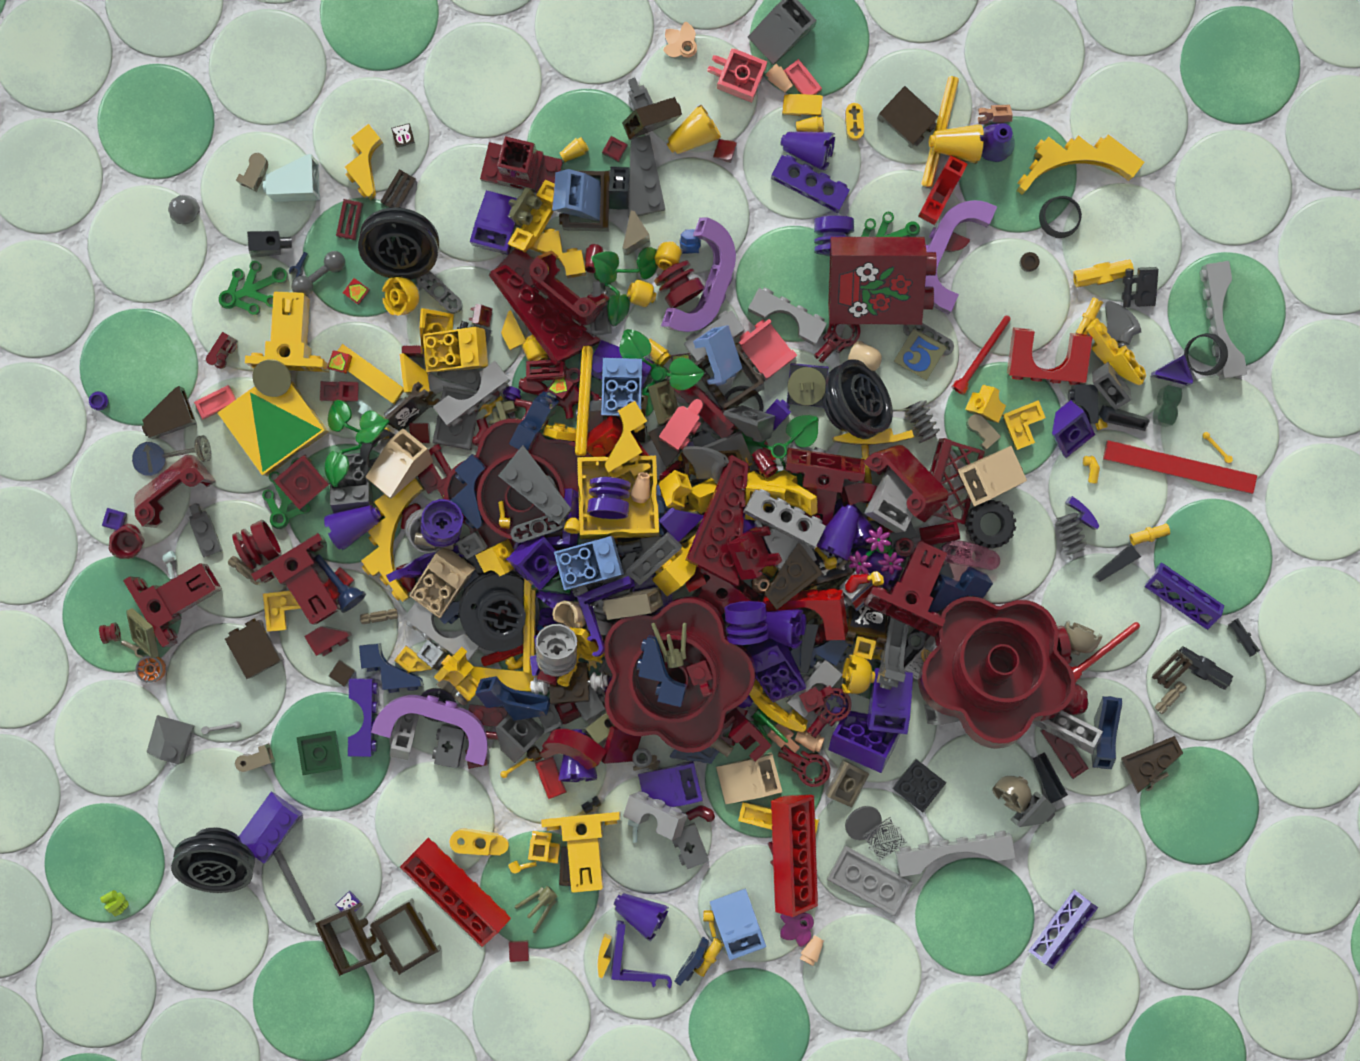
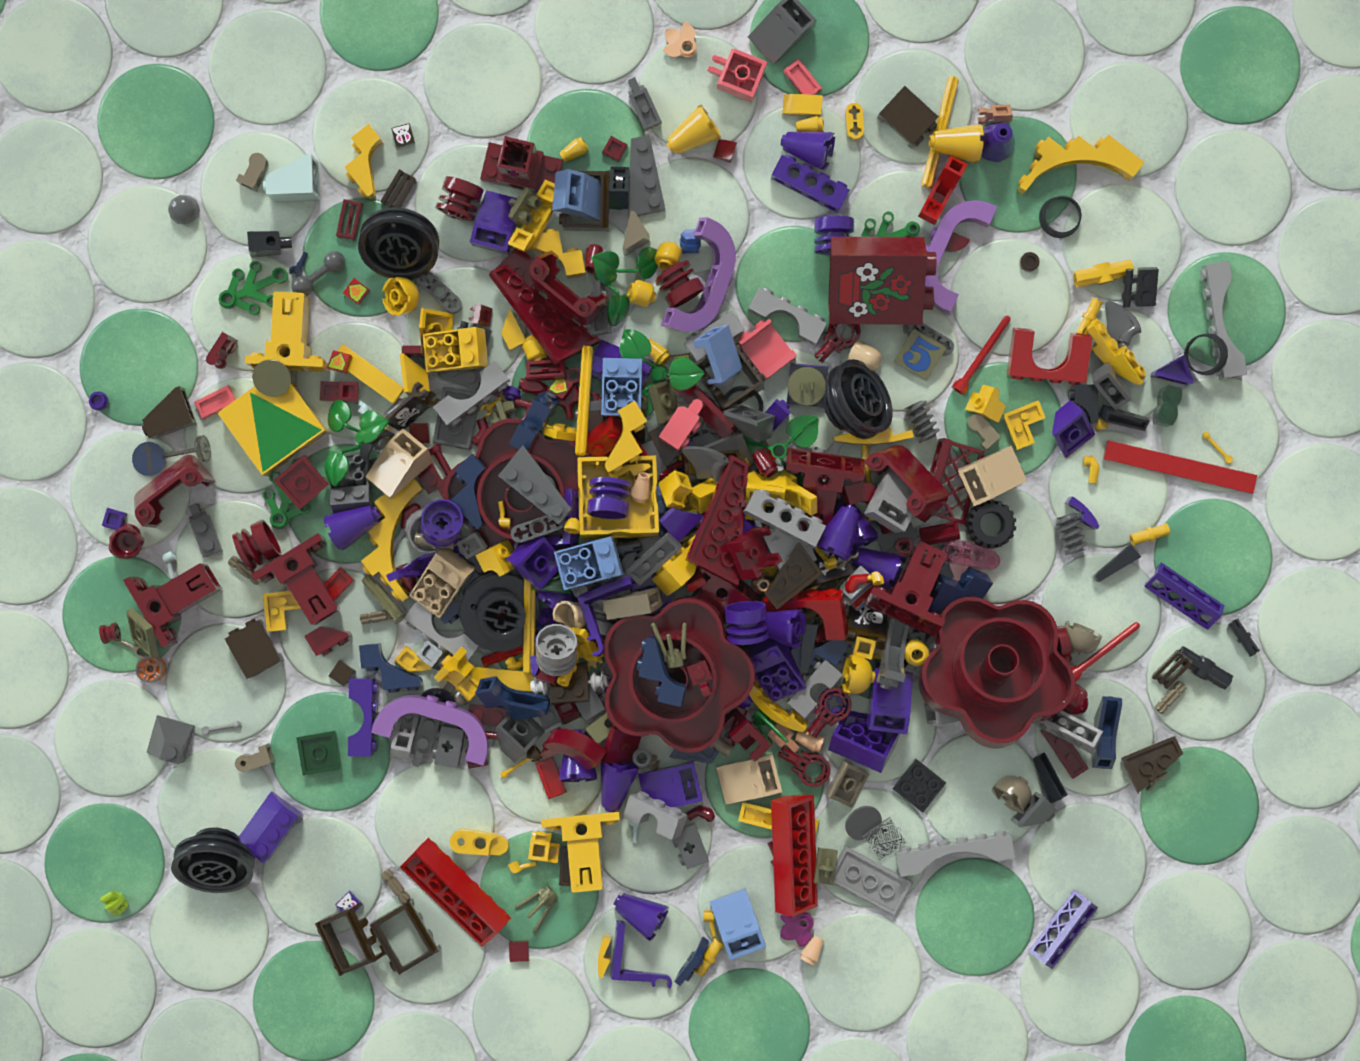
dark grey bar [274,851,315,923] -> none
dark blue piece [314,554,366,613] -> none
black piece [581,796,601,814] -> none
dark brown slope [622,97,682,140] -> none
light nougat cone [765,64,793,93] -> none
dark red plate [799,685,834,713] -> none
magenta plant [849,527,904,575] -> none
none -> olive axle [362,575,406,624]
none -> dark tan axle [381,869,410,904]
none -> dark grey hinge [411,715,440,767]
none -> dark red wheel [435,176,484,222]
none -> dark purple cone [600,762,638,813]
none -> olive hips [813,847,838,885]
none -> yellow head [904,639,929,666]

